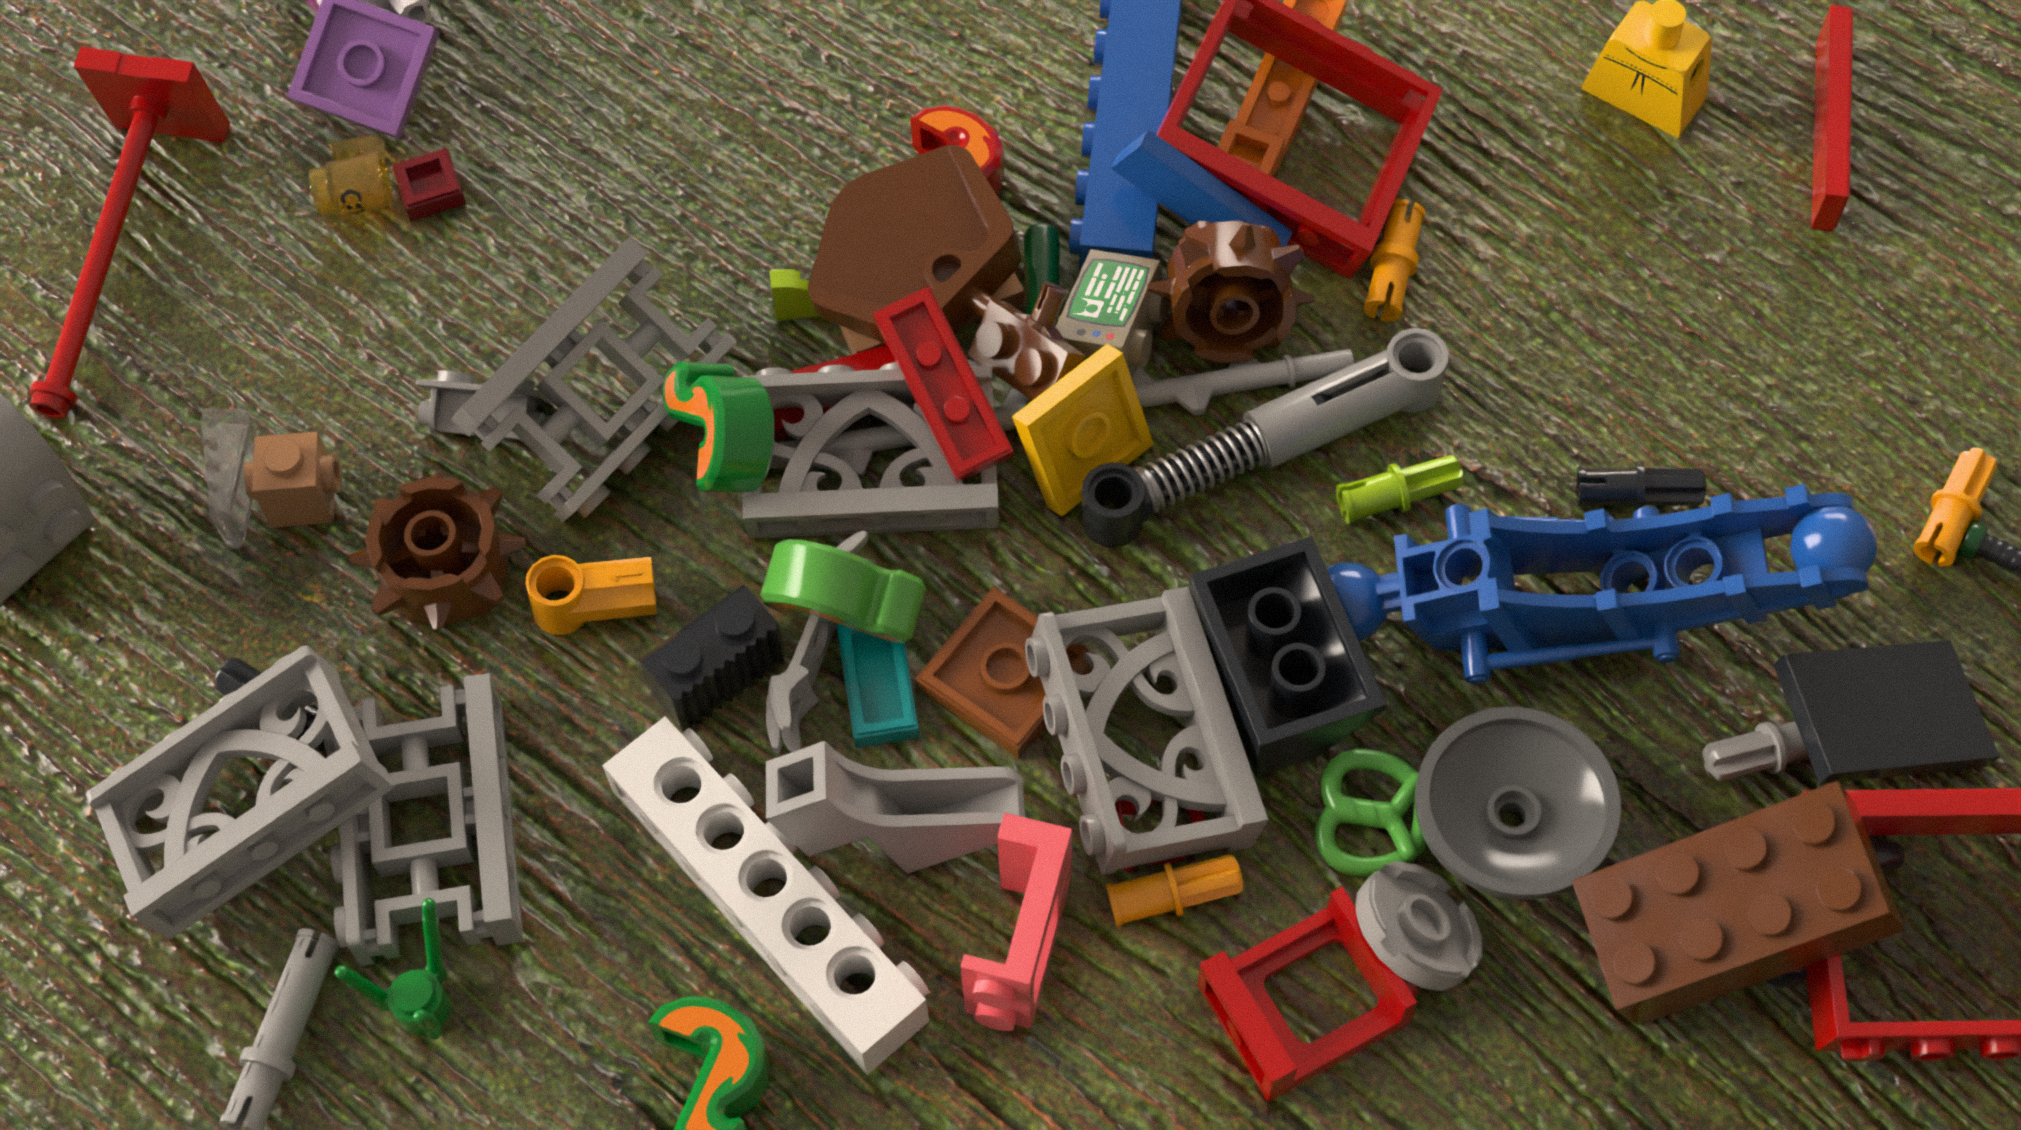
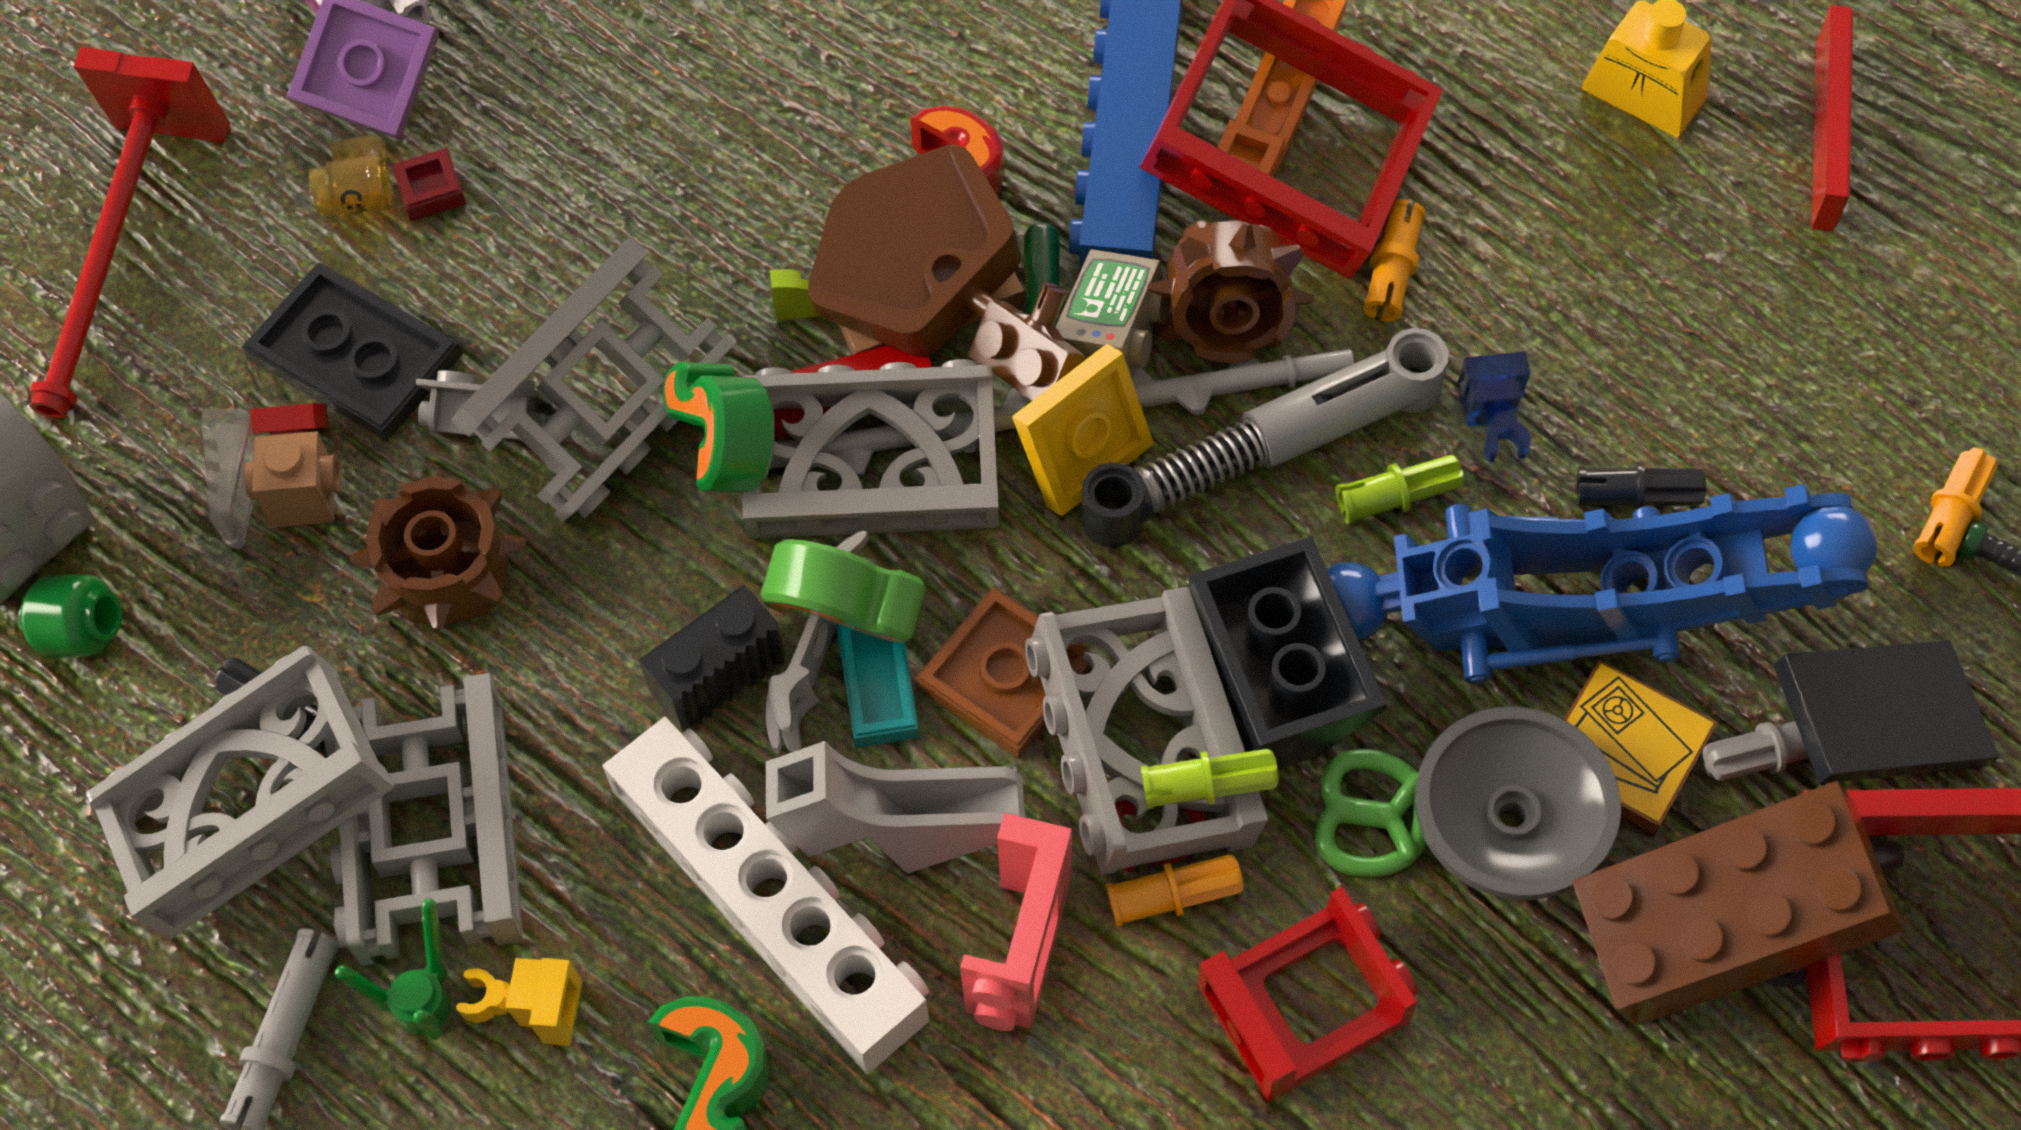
light orange piece [525,555,657,635] -> none
red tile [873,286,1014,483] -> none
blue tile [1111,130,1292,247] -> none
light grey tile [1355,861,1482,991] -> none
none -> green head [19,574,122,658]
none -> black tile [241,262,463,441]
none -> red tile [250,403,329,435]
none -> yellow piece [456,958,583,1046]
none -> lime axle [1140,749,1279,810]
none -> clear blue piece [1457,351,1530,463]
none -> yellow tile [1564,659,1718,835]

